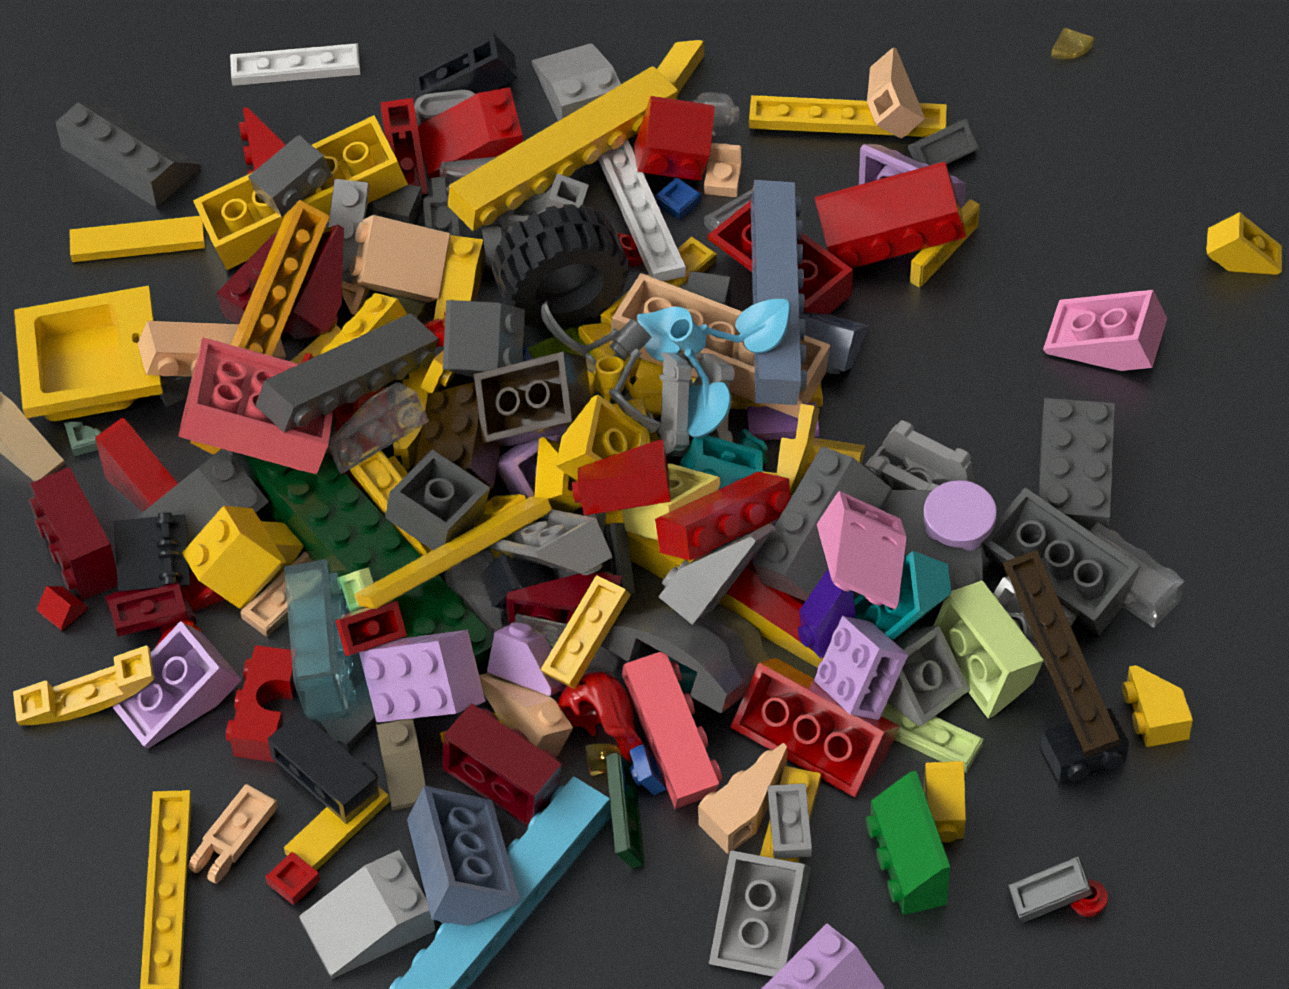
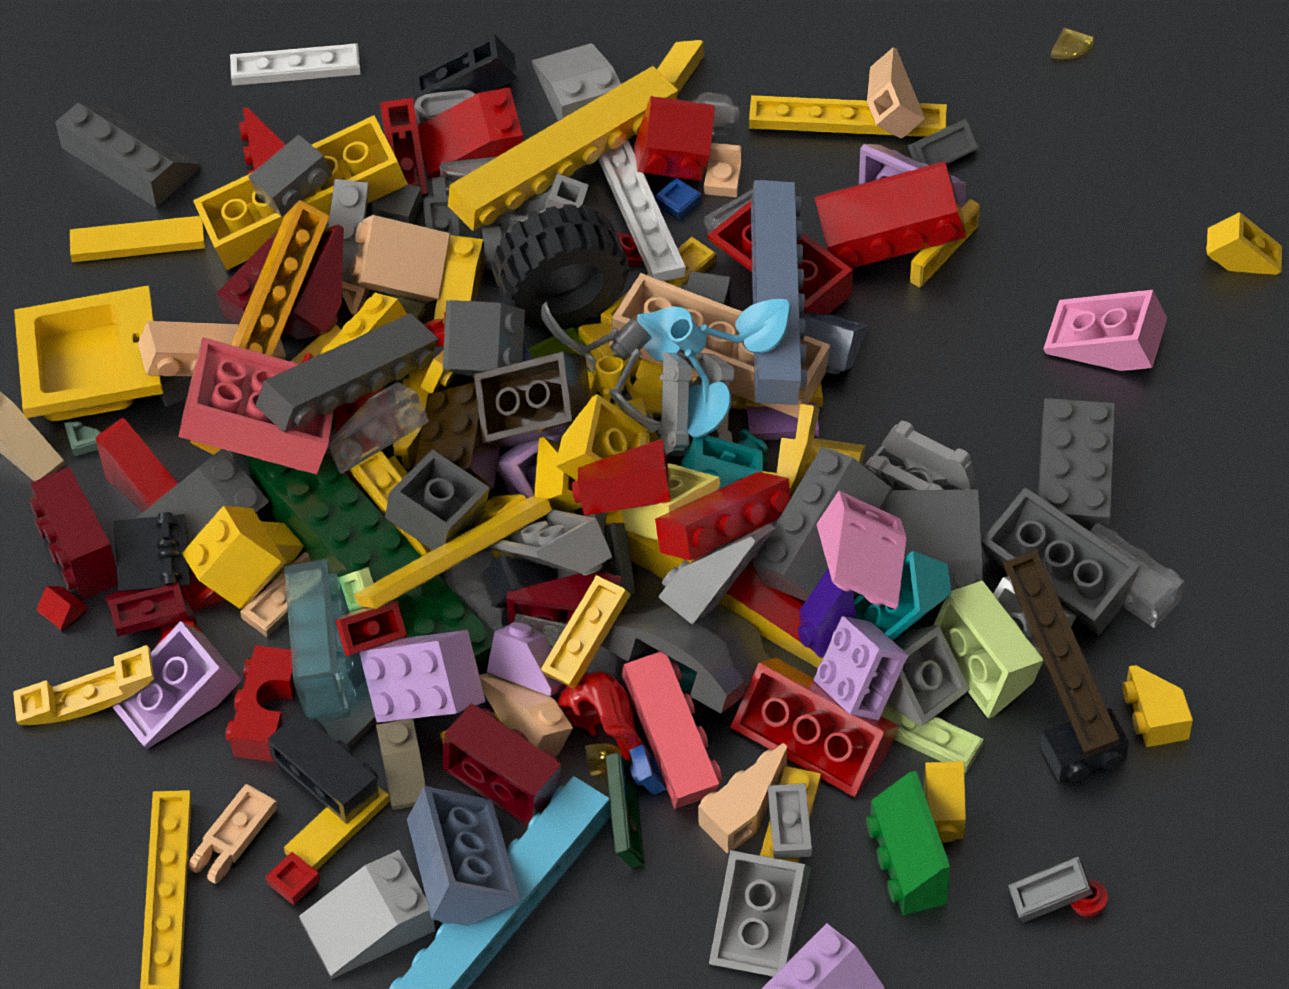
lavender tile [923,480,996,551] -> none

